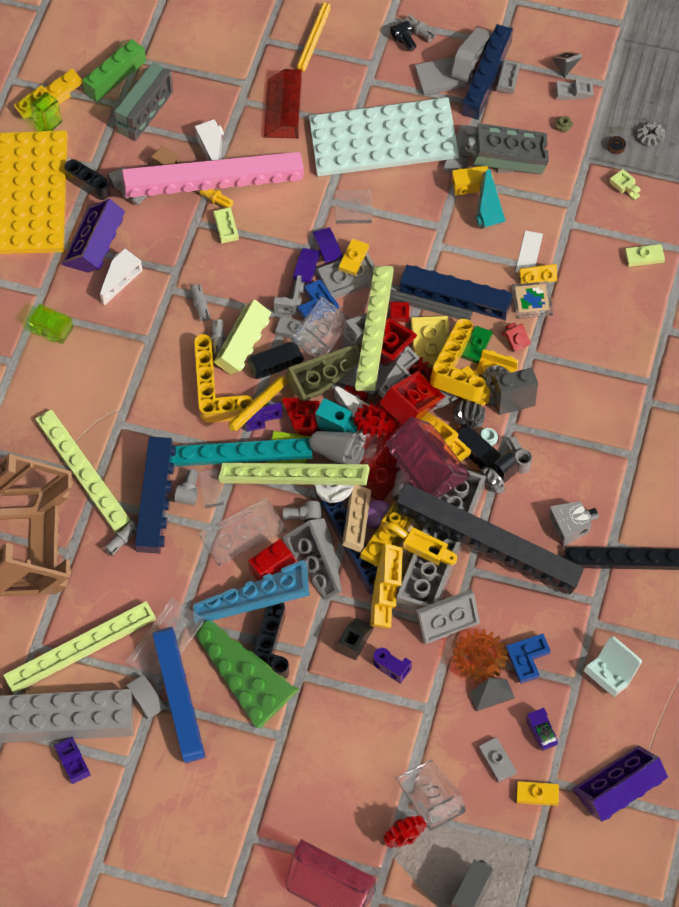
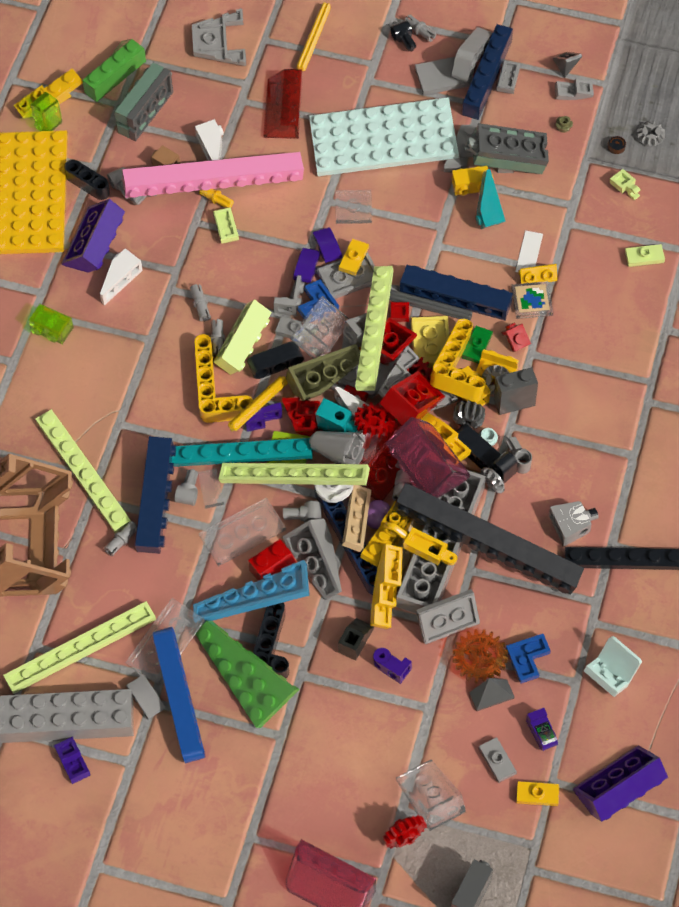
none -> light grey wing [192,8,246,66]

